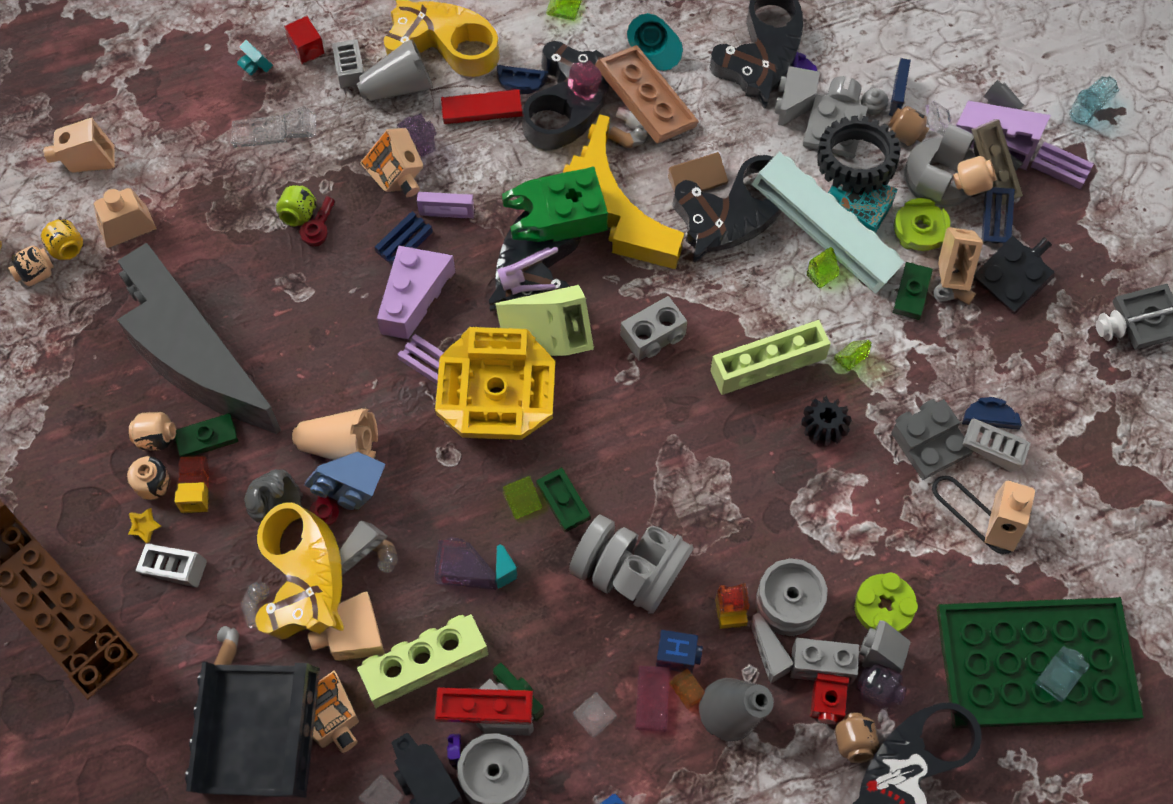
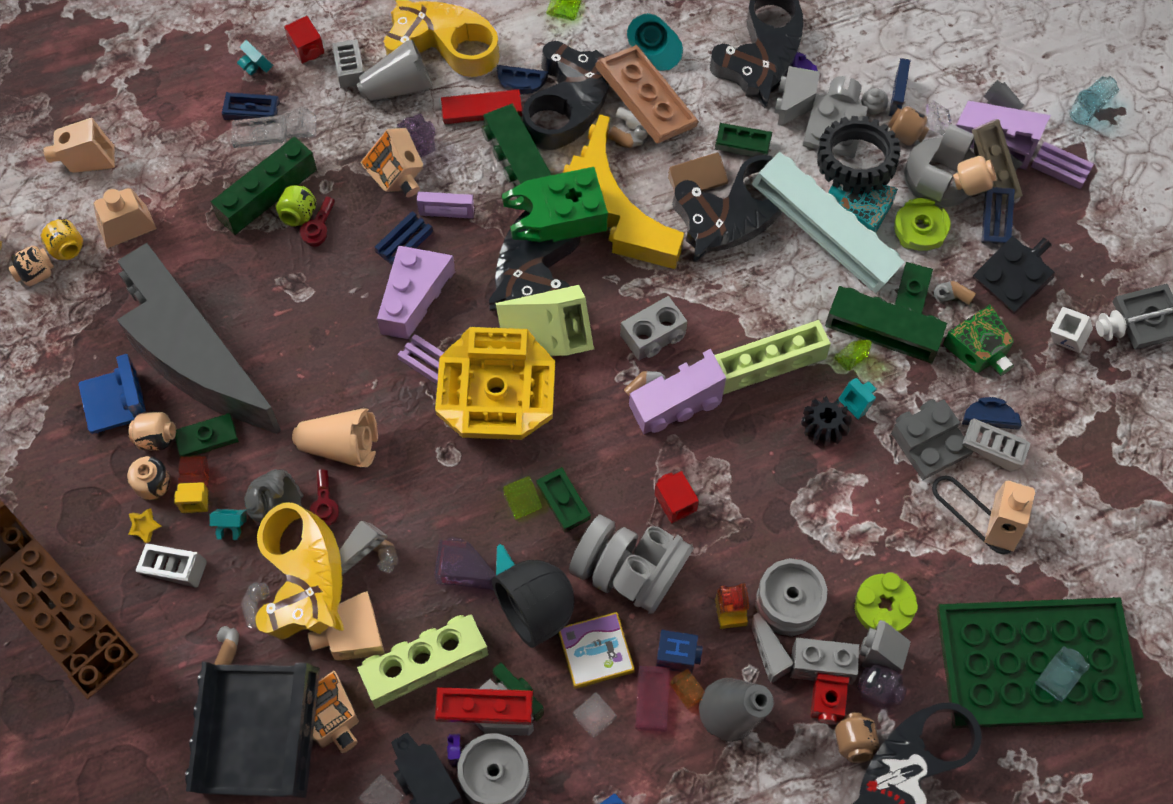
medium blue slope [304,452,385,510] -> none
lavender plant [497,247,558,295] -> none
clear pink plate [567,60,602,99] -> none
clear neon green slope [807,247,840,288] -> none
light nougat torso [938,227,983,291] -> none
none -> blue bracket [79,354,146,434]
none -> teal tile [210,509,247,540]
none -> dark green brick [211,136,317,235]
none -> dark blue tile [222,92,280,123]
none -> dark green brick [481,103,552,198]
none -> black piece [492,560,574,648]
none -> tile [559,612,634,689]
none -> medium nougat arm [624,371,666,396]
none -> lavender wedge [629,349,726,434]
none -> red brick [654,471,699,524]
none -> dark green plate [715,123,772,157]
none -> dark green brick [825,286,948,364]
none -> teal tile [838,378,877,419]
none -> torso [943,305,1014,376]
none -> white brick [1050,307,1093,353]

